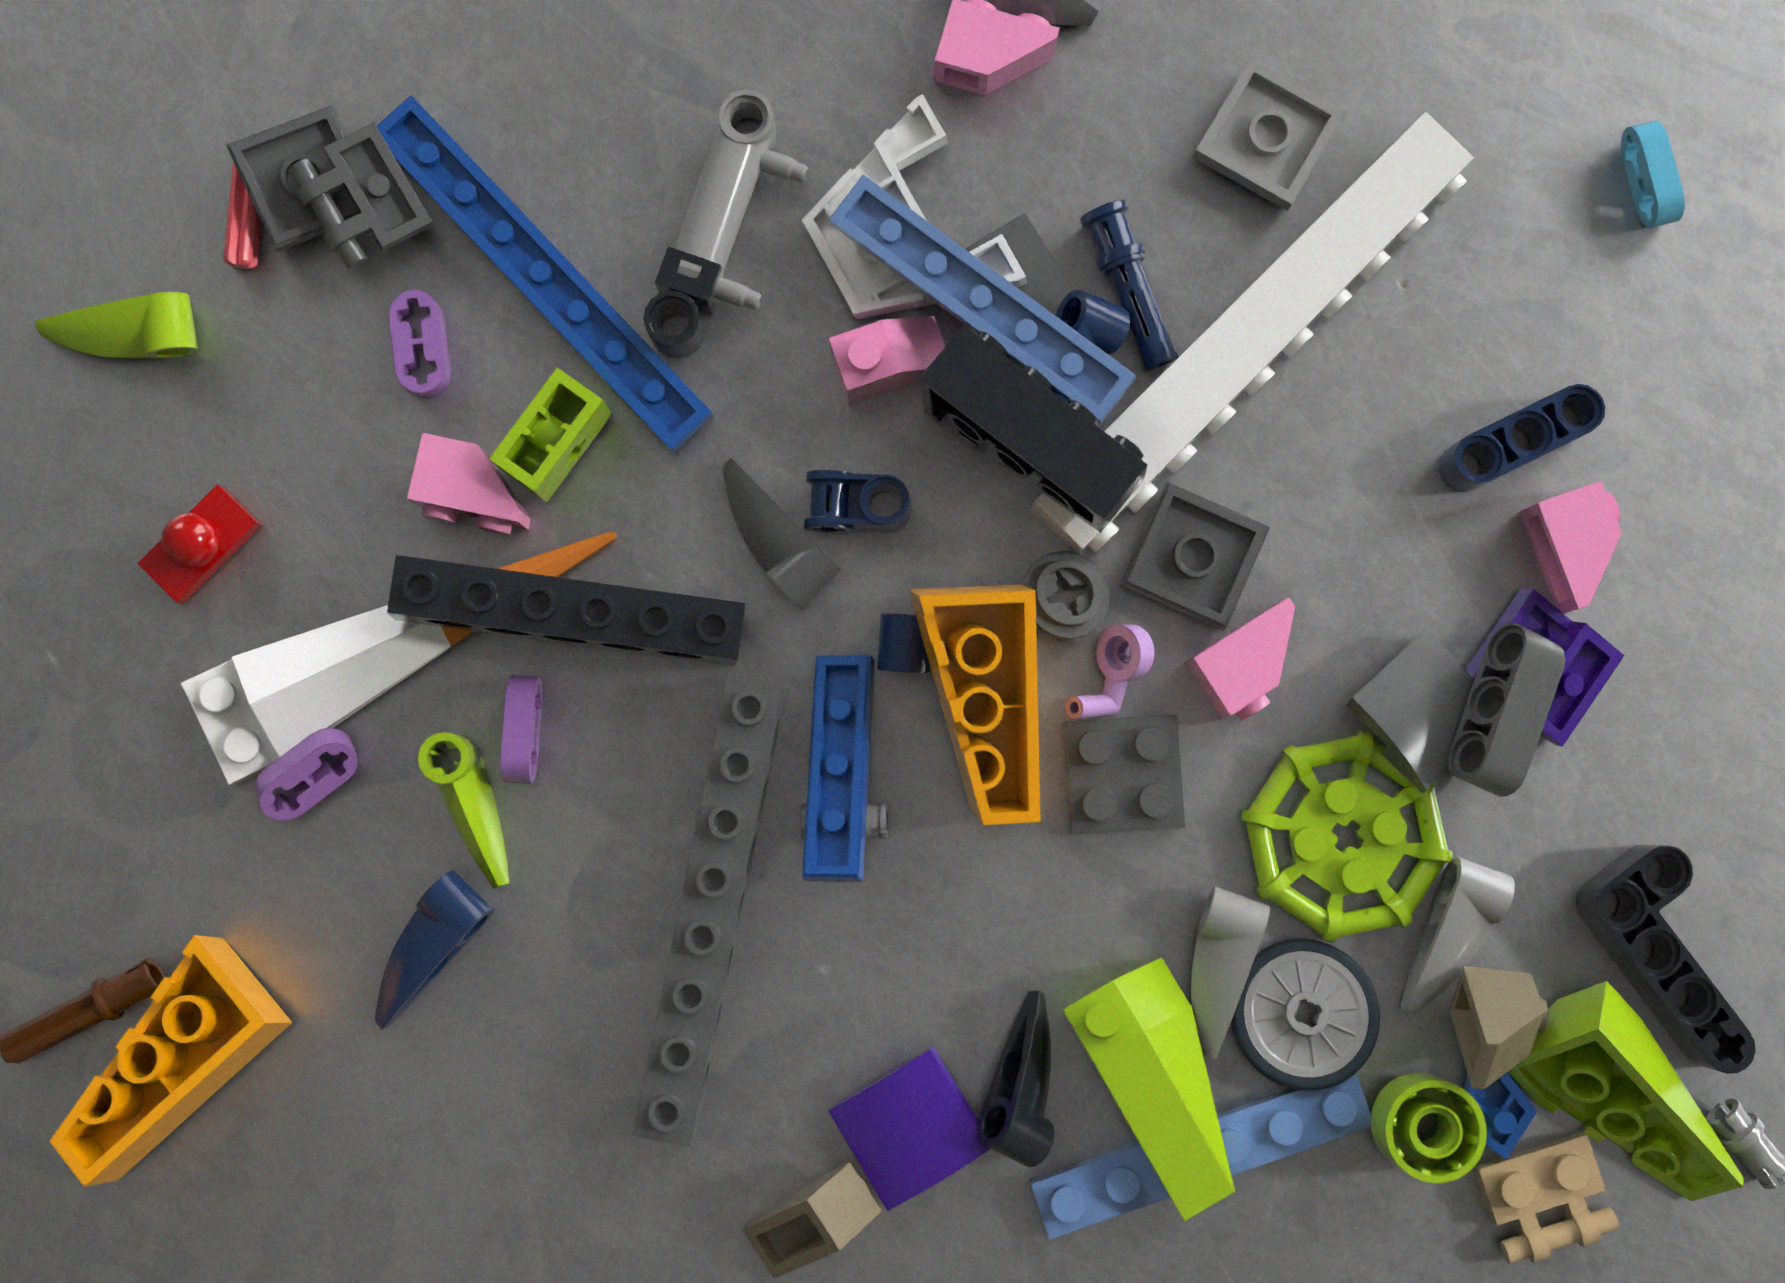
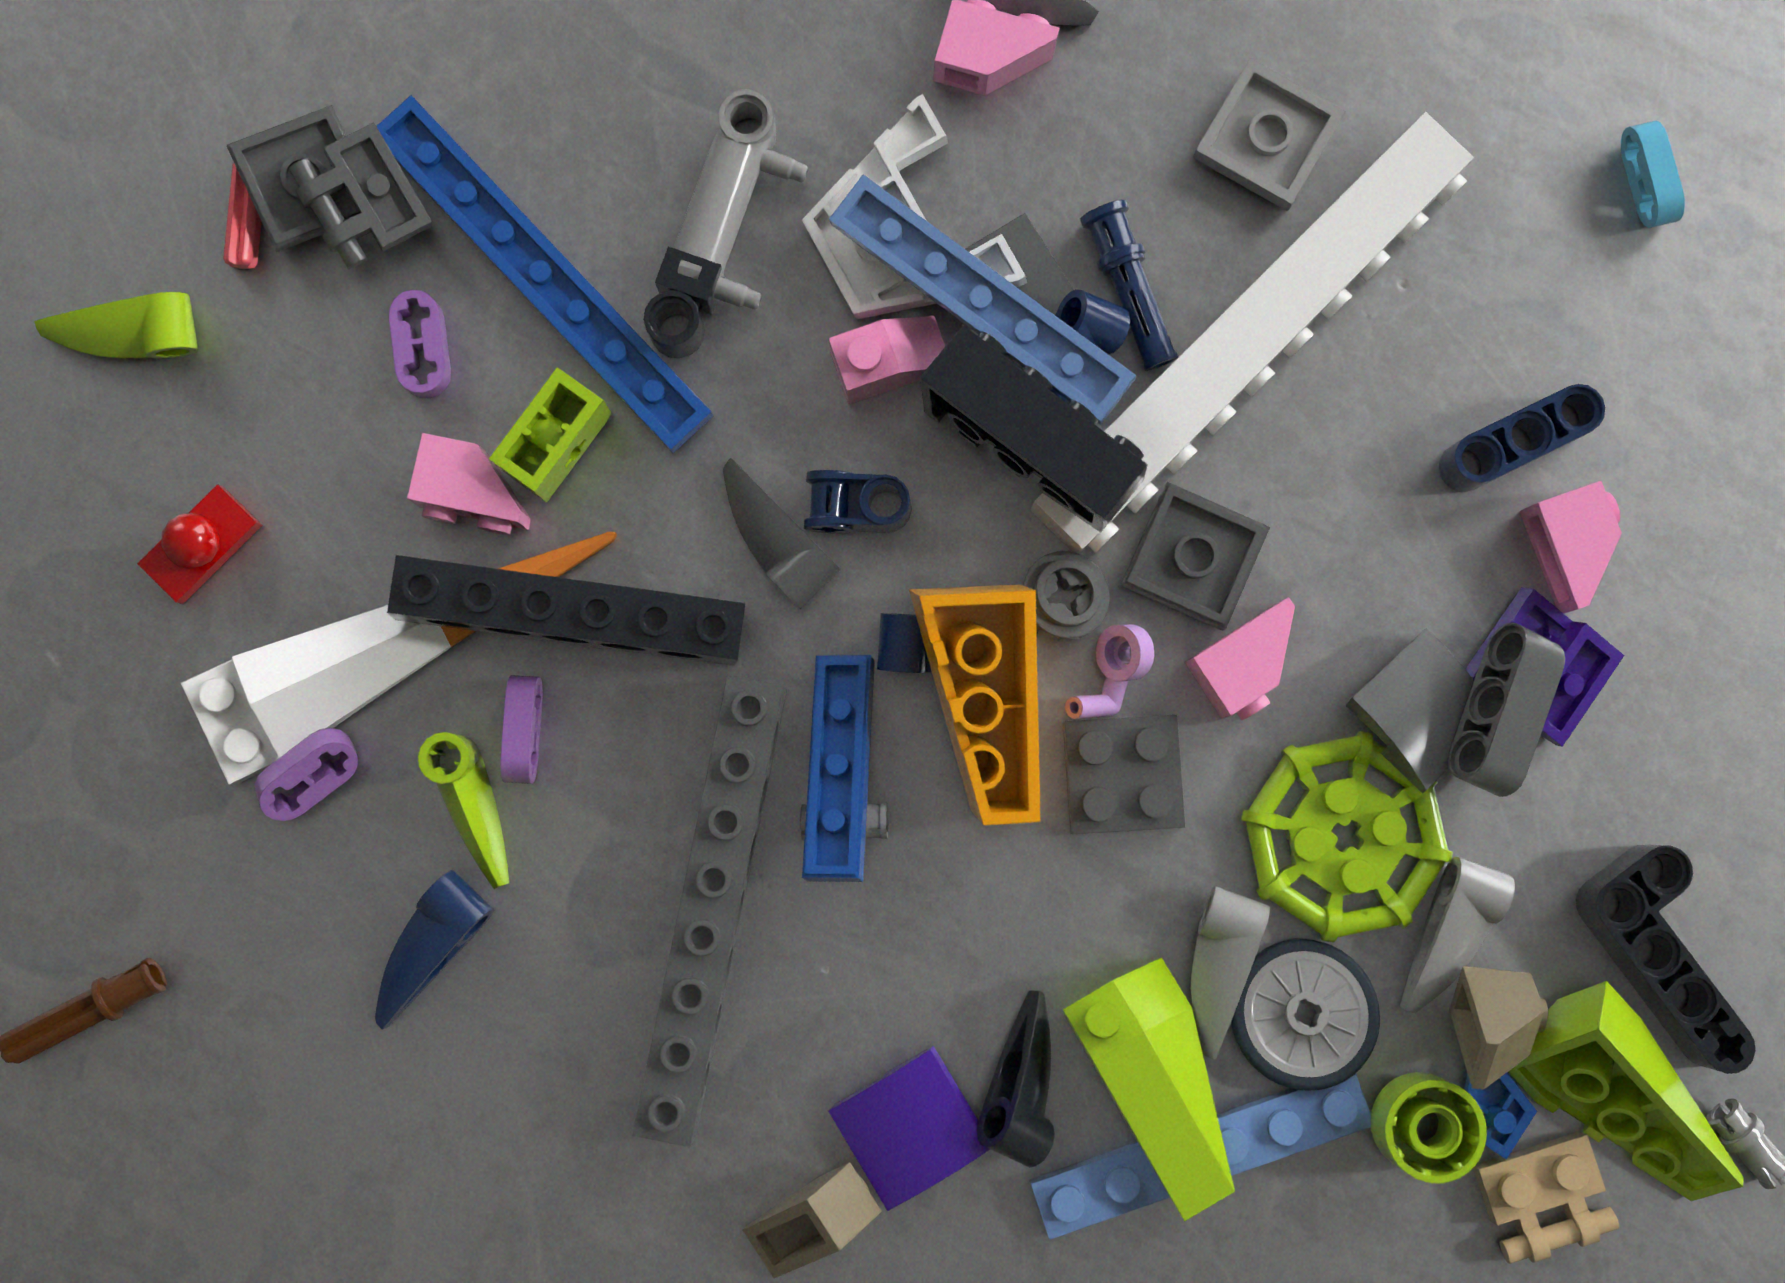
light orange wedge [49,935,292,1187] -> none

